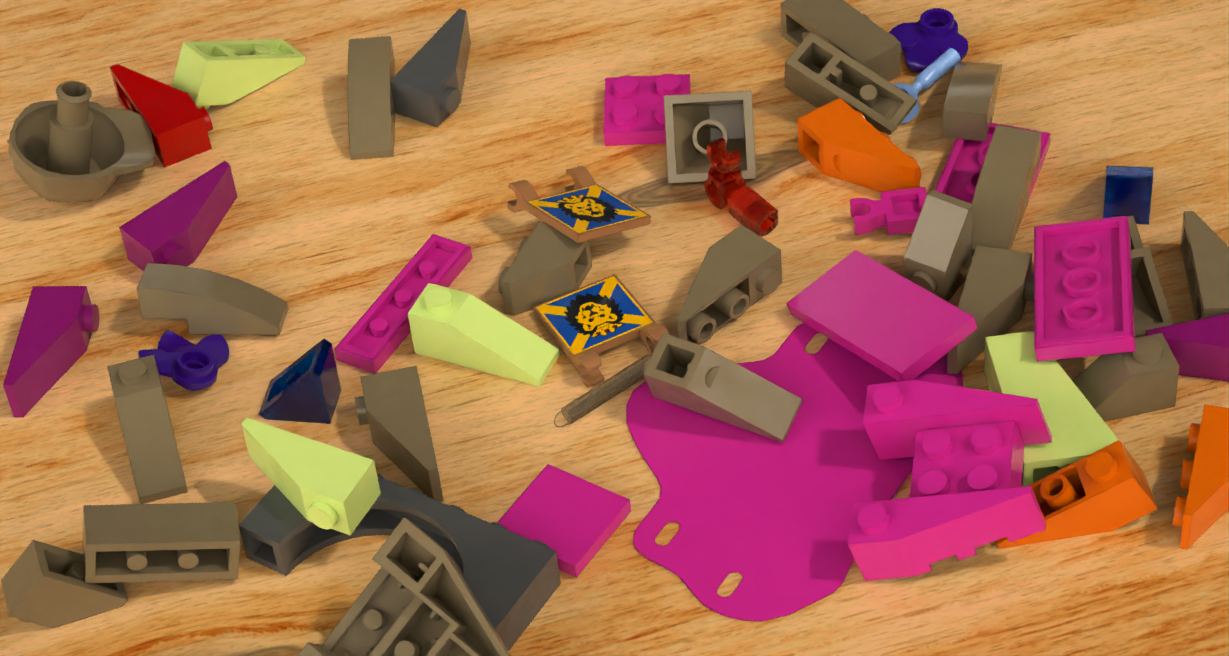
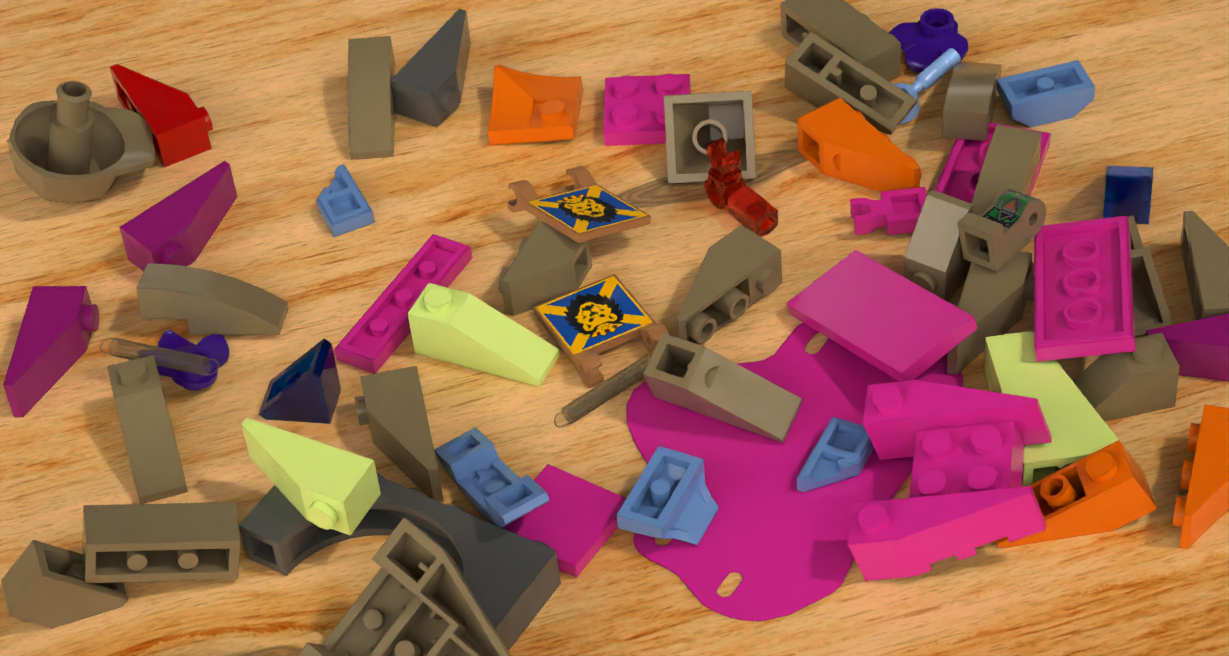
yellowish green slope [172,39,306,109] -> none
none -> dark tan piece [100,338,219,375]
none -> medium blue tile [316,164,375,237]
none -> medium blue slope [434,427,549,528]
none -> orange plate [487,65,584,145]
none -> medium blue slope [616,446,719,545]
none -> medium blue tile [797,417,874,492]
none -> dark tan leg [957,189,1046,272]
none -> medium blue slope [996,60,1095,127]

